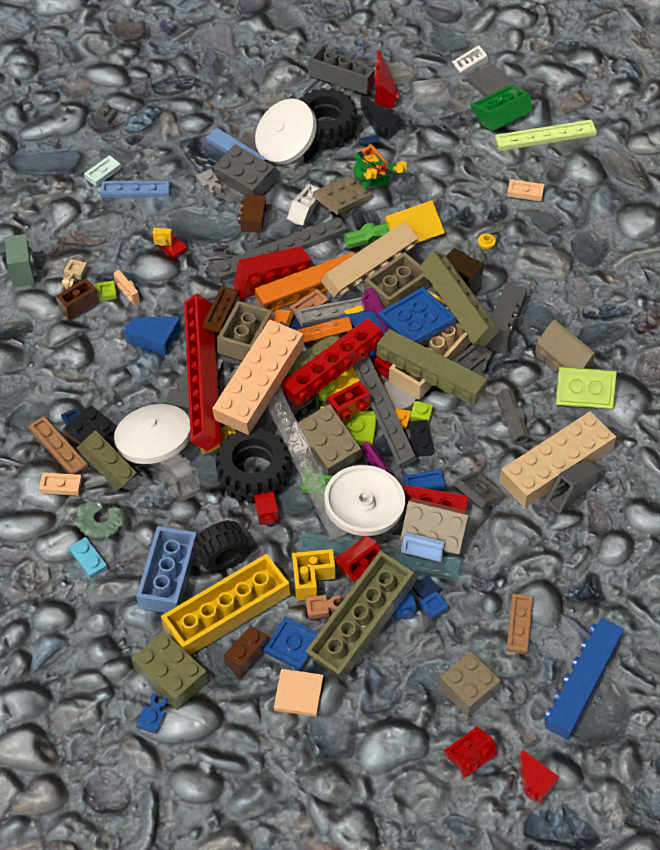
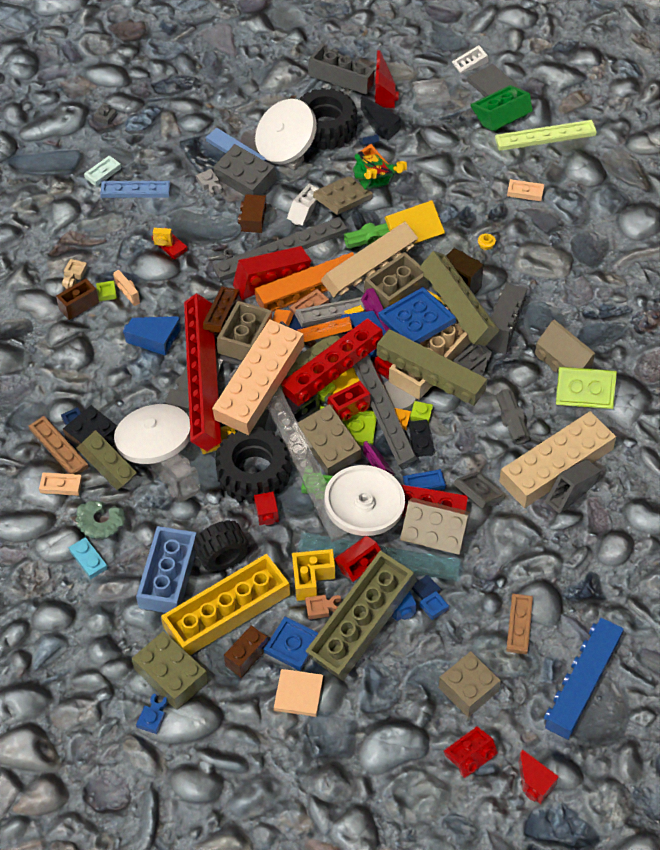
sand green brick [5,234,37,287] -> none
light blue tile [401,532,445,562] -> none

